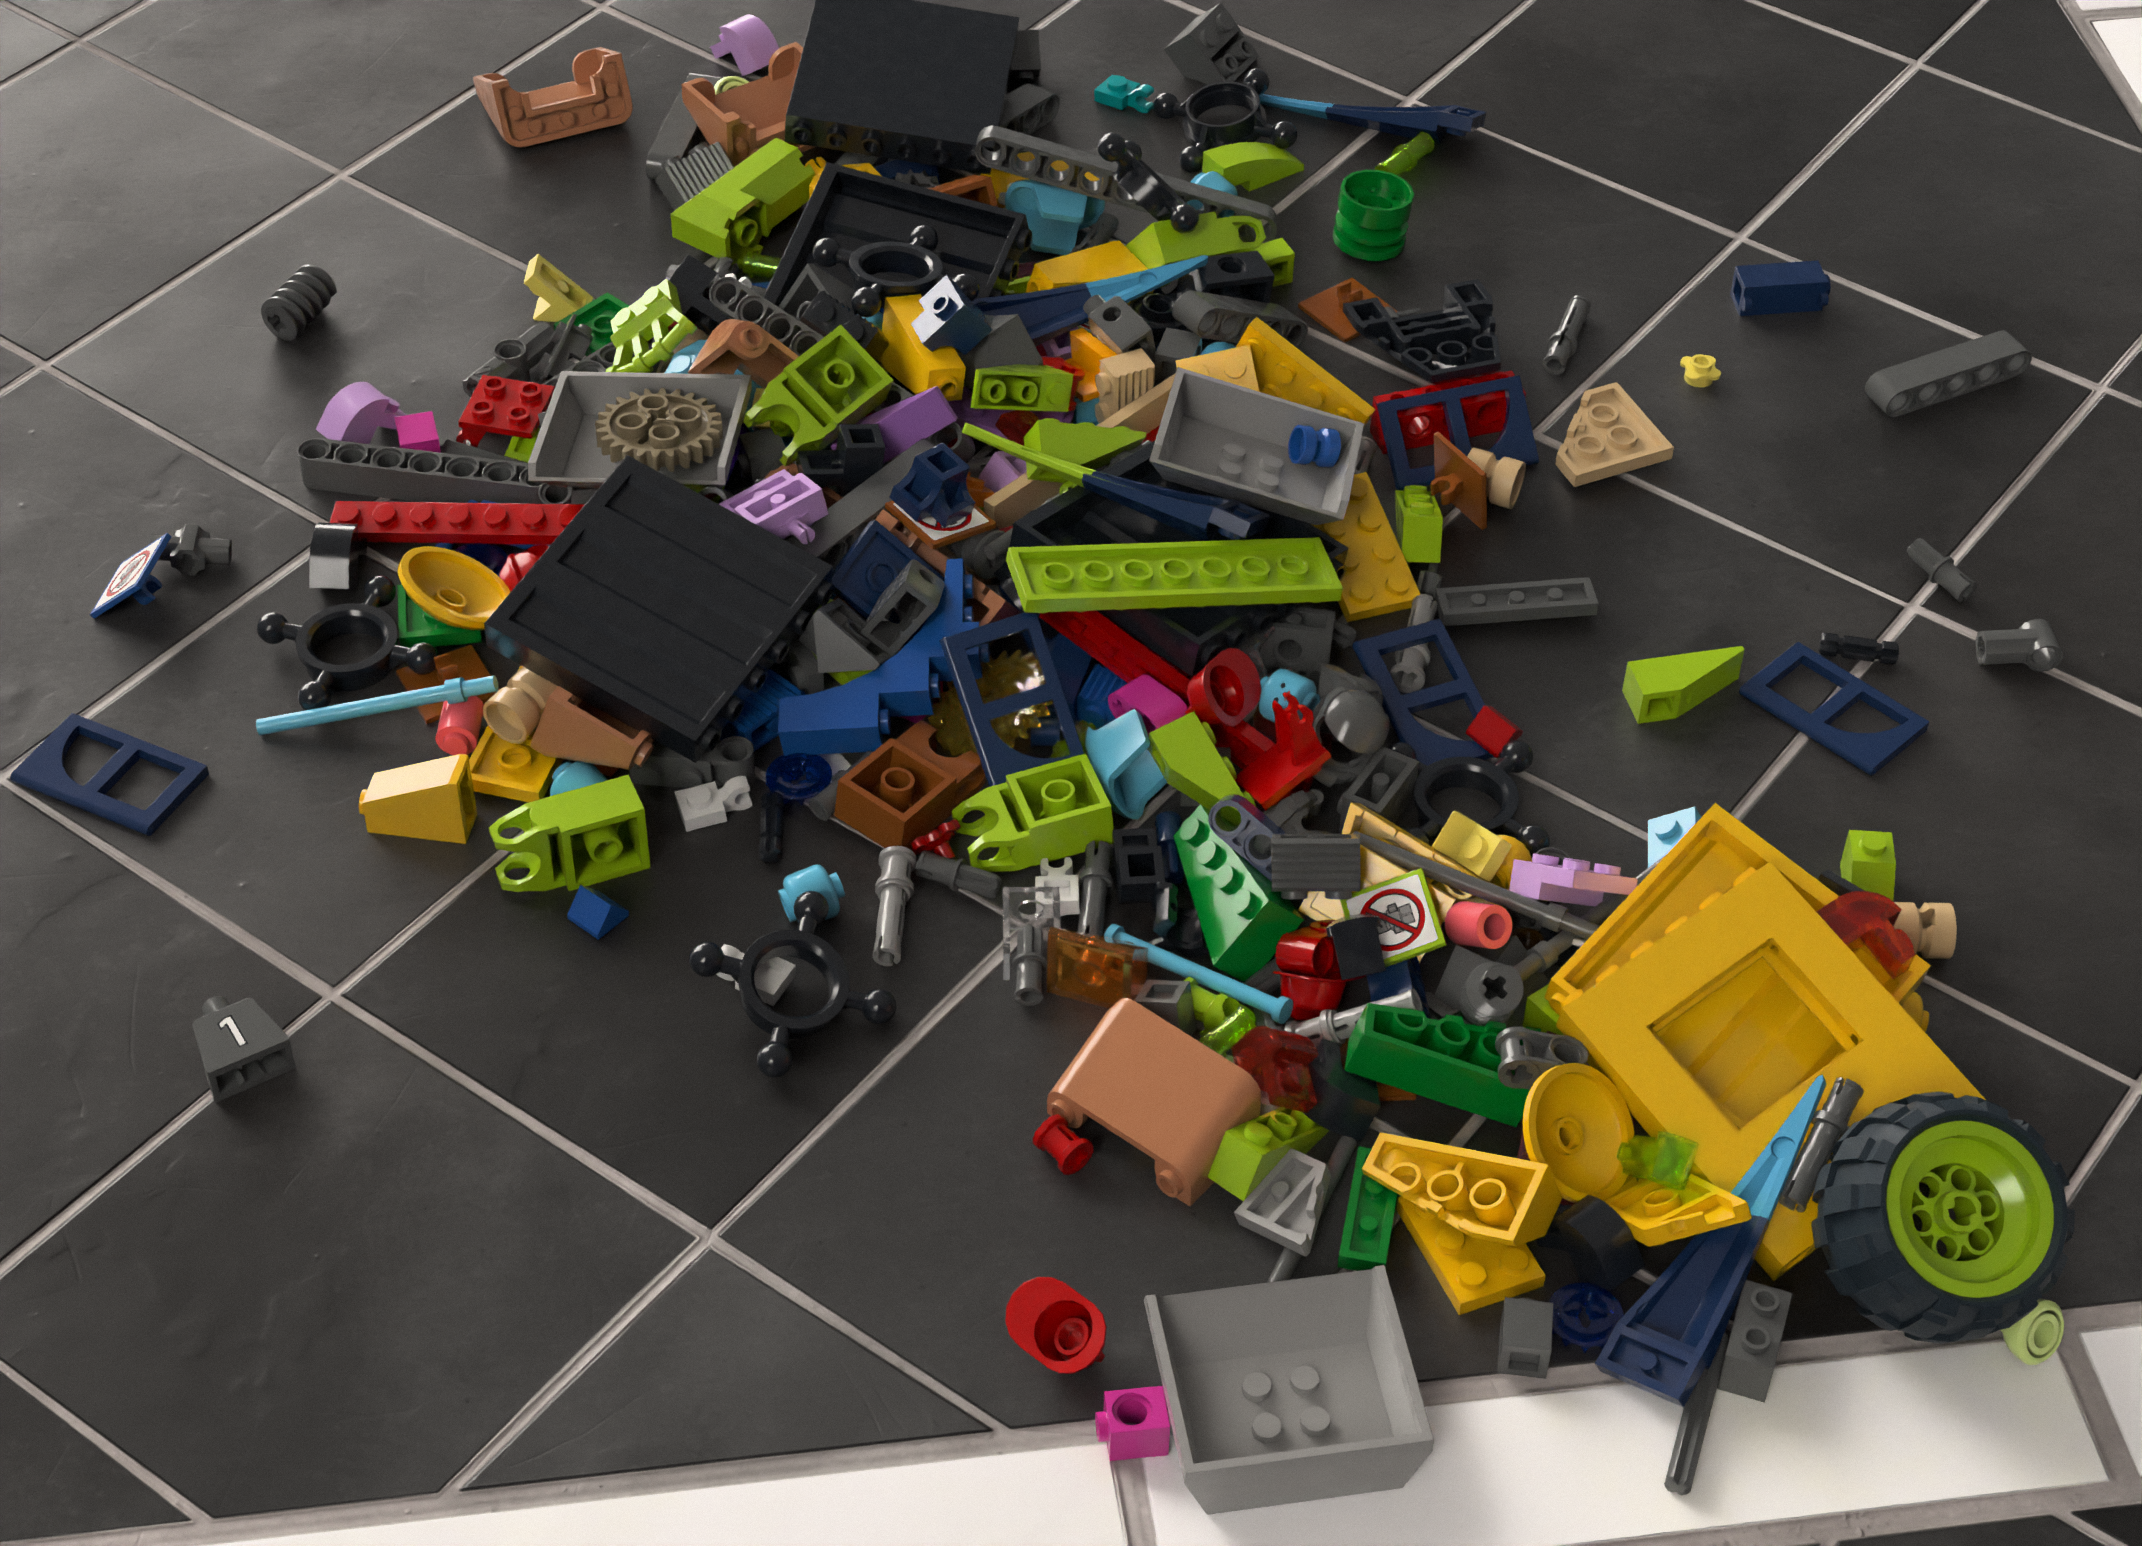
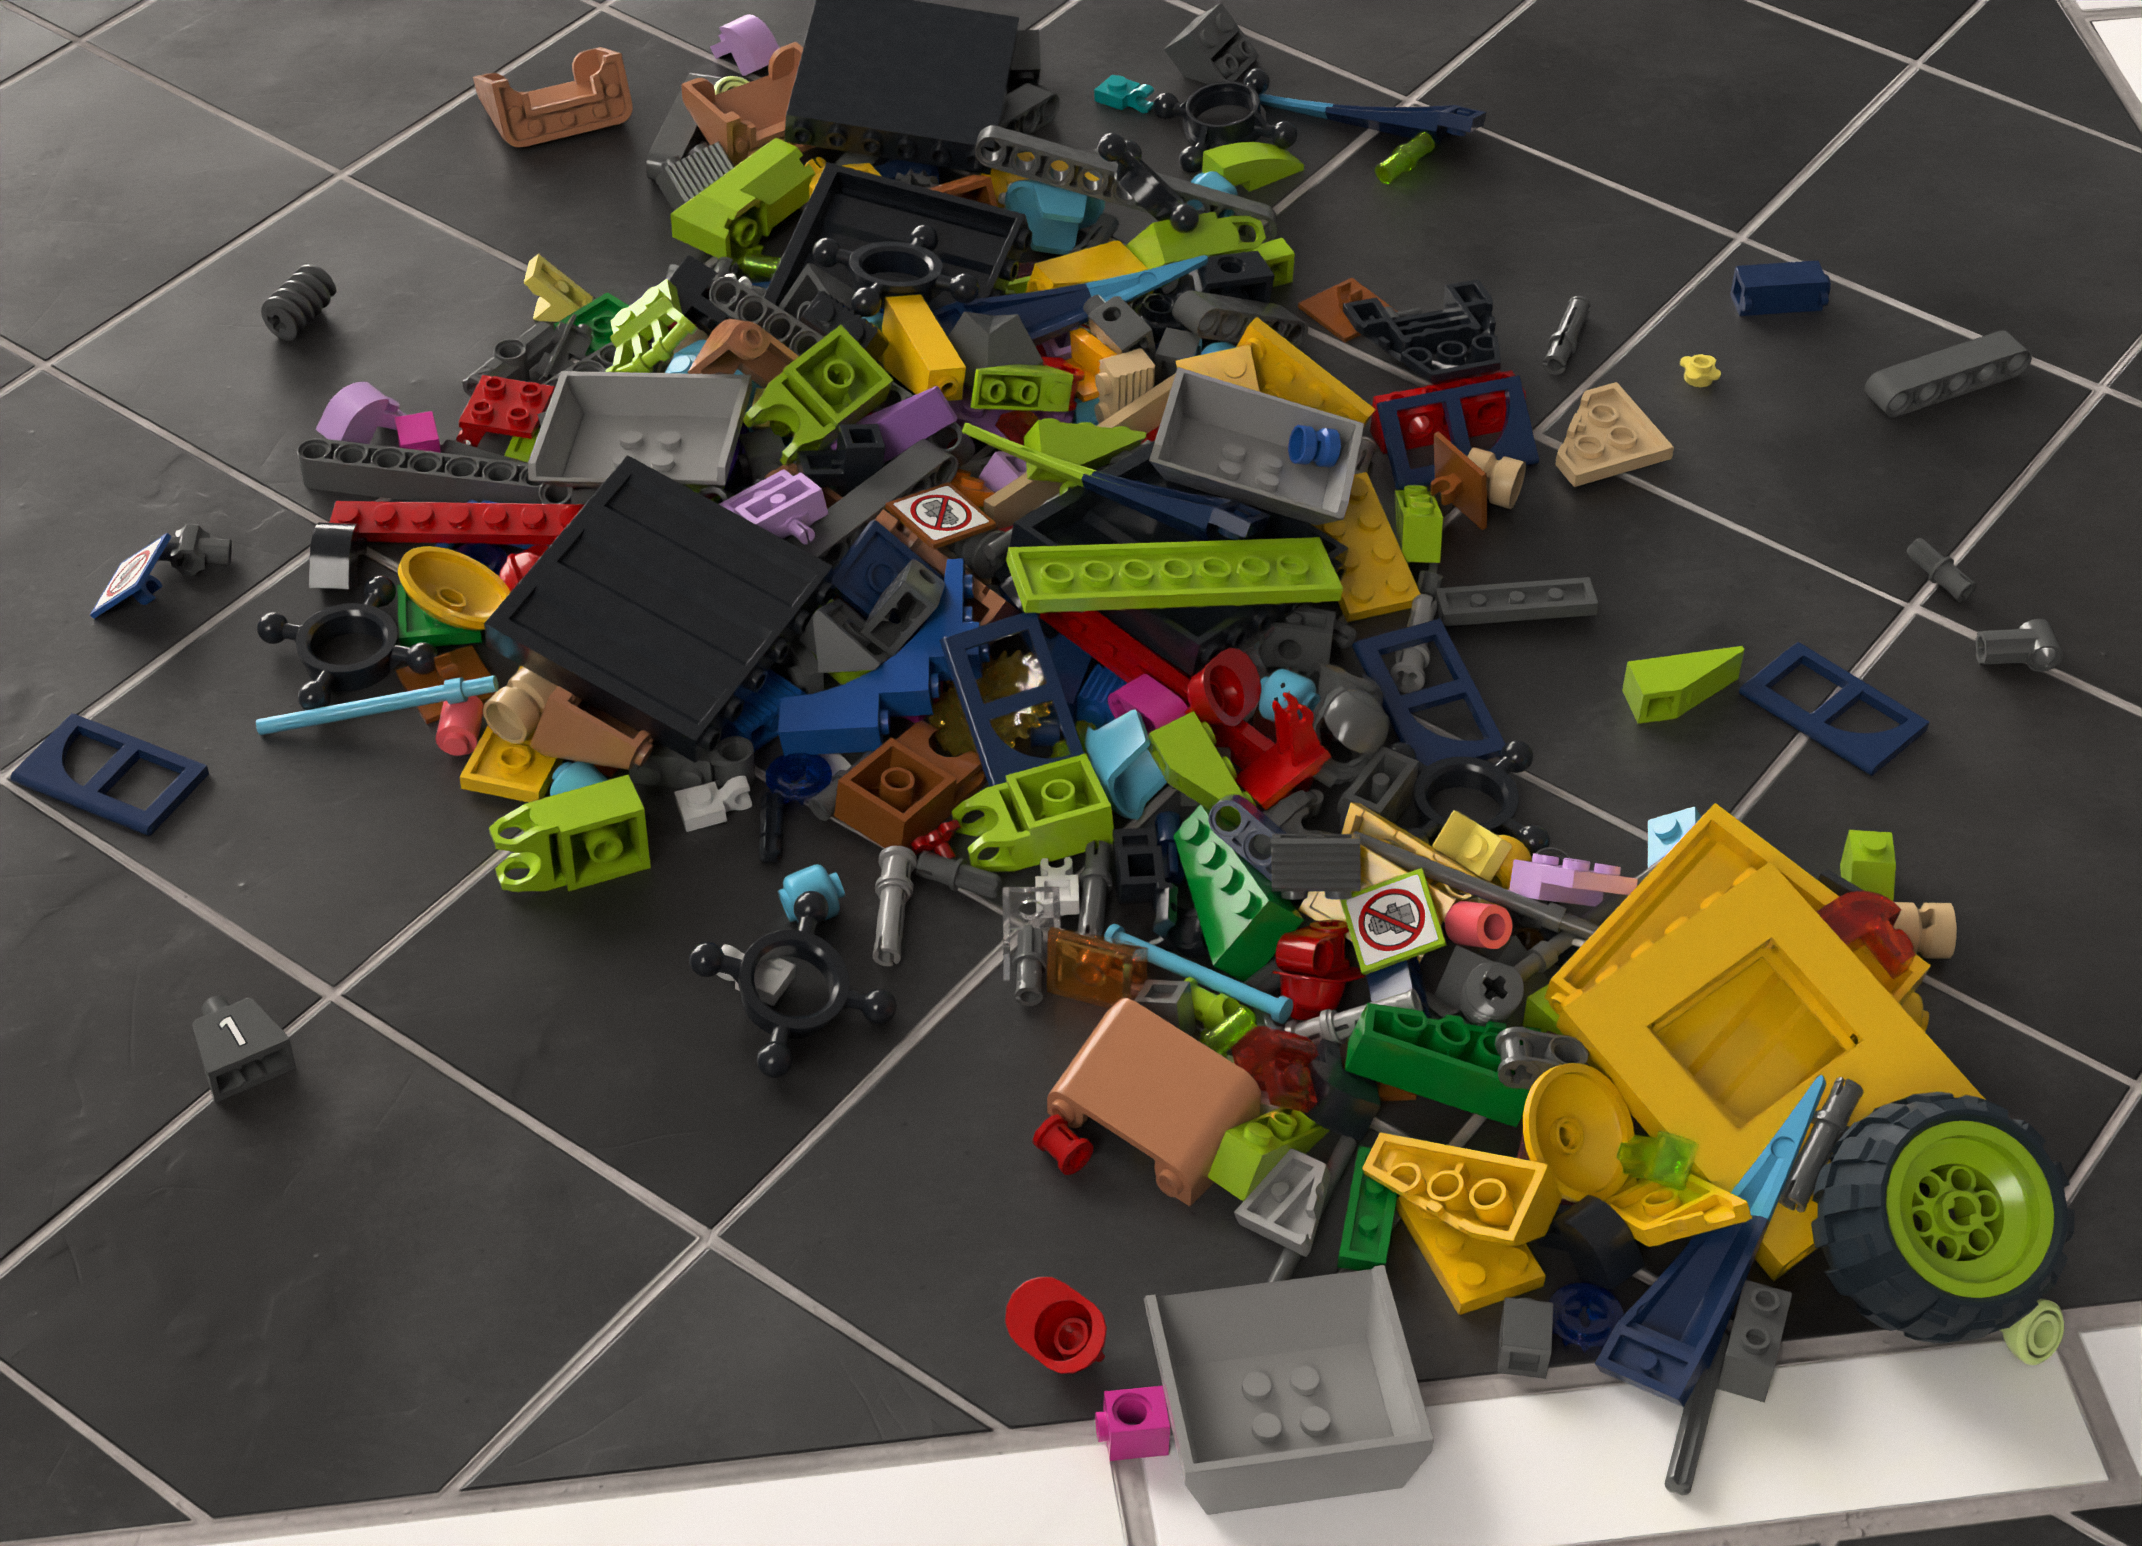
yellow slope [359,754,477,844] -> none
blue slope [567,885,629,940] -> none
dark tan gear [595,388,723,472] -> none
dark blue brick [890,443,976,528] -> none
dark blue brick [911,275,993,355] -> none
black tile [1326,914,1386,980] -> none
green wheel [1332,170,1414,261] -> none
red slope [1465,705,1523,758] -> none
black axle [1819,633,1899,665] -> none

